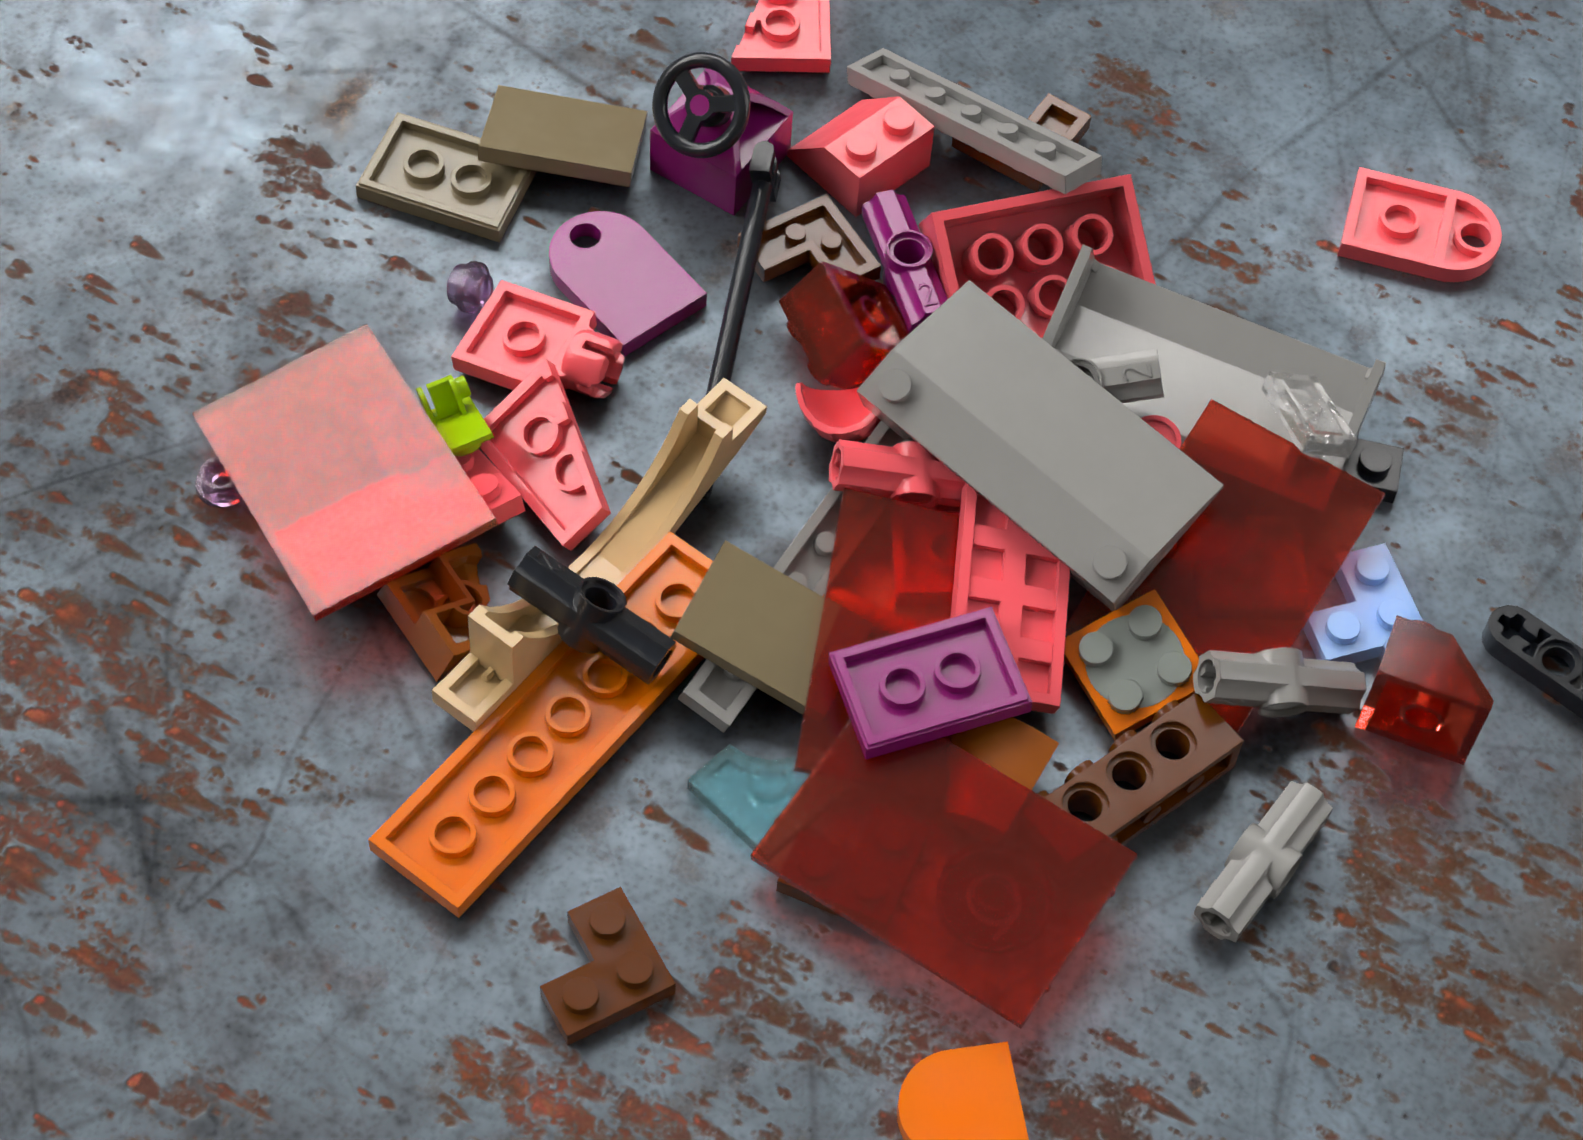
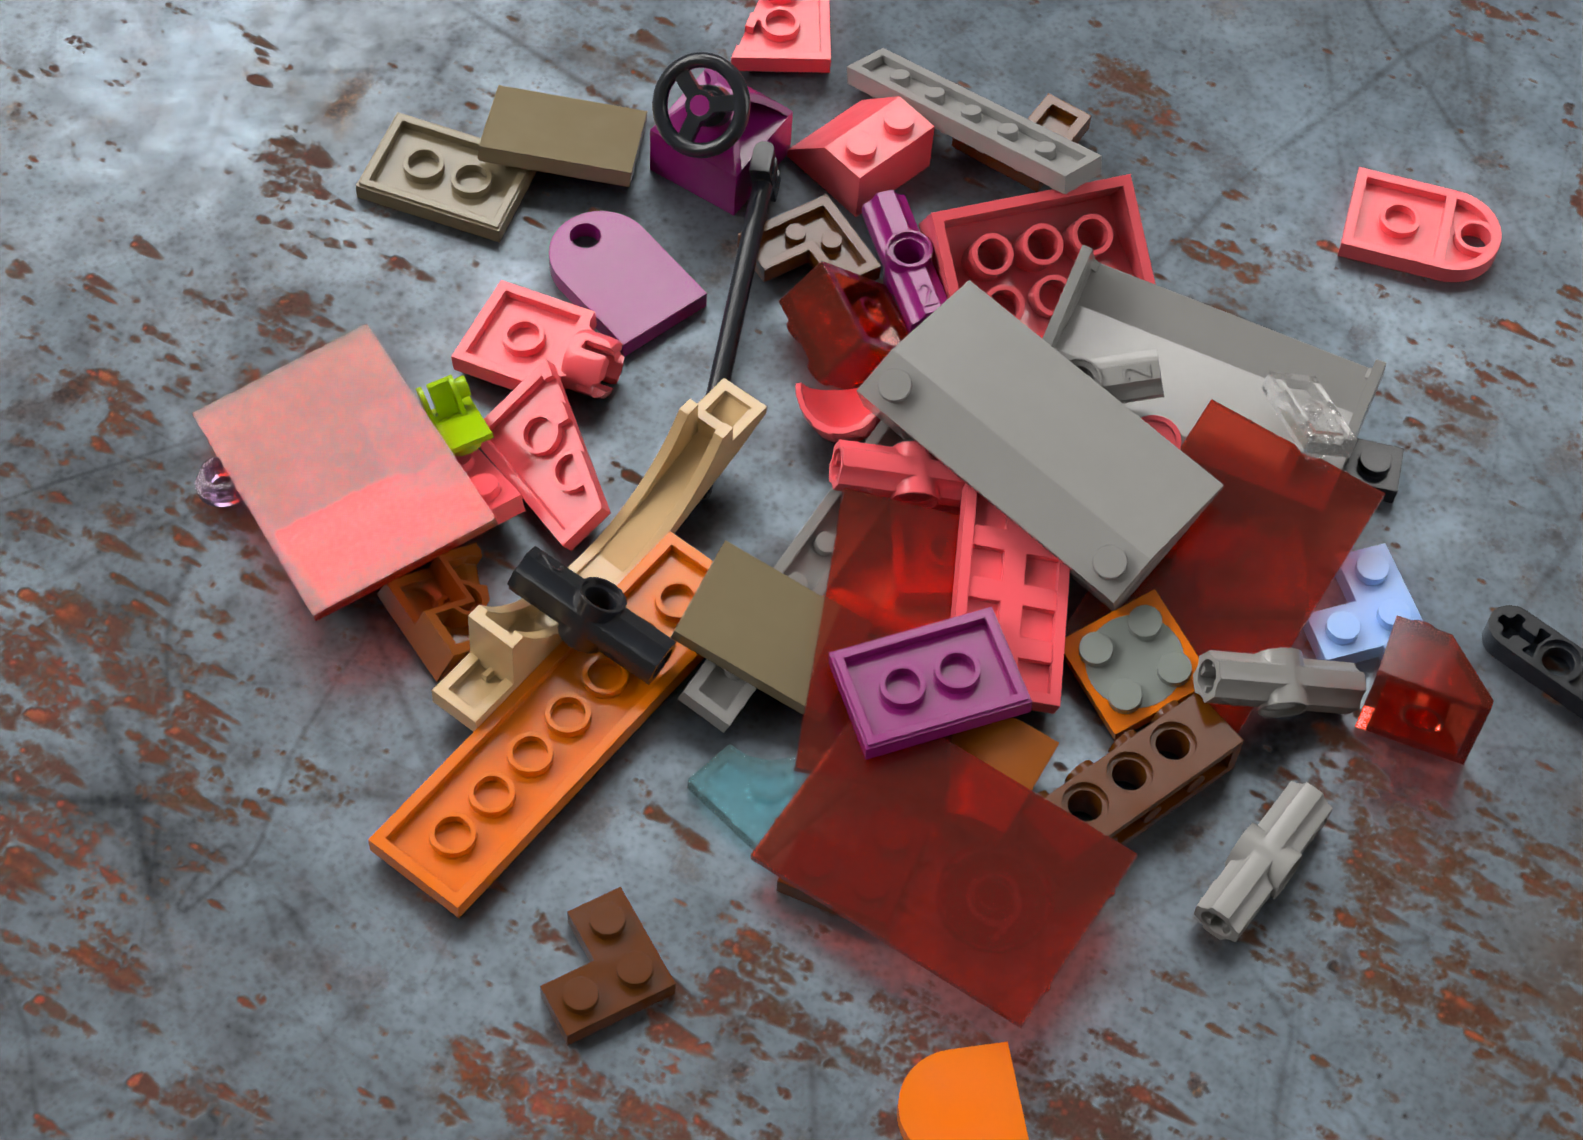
clear purple plate [447,261,494,314] -> none

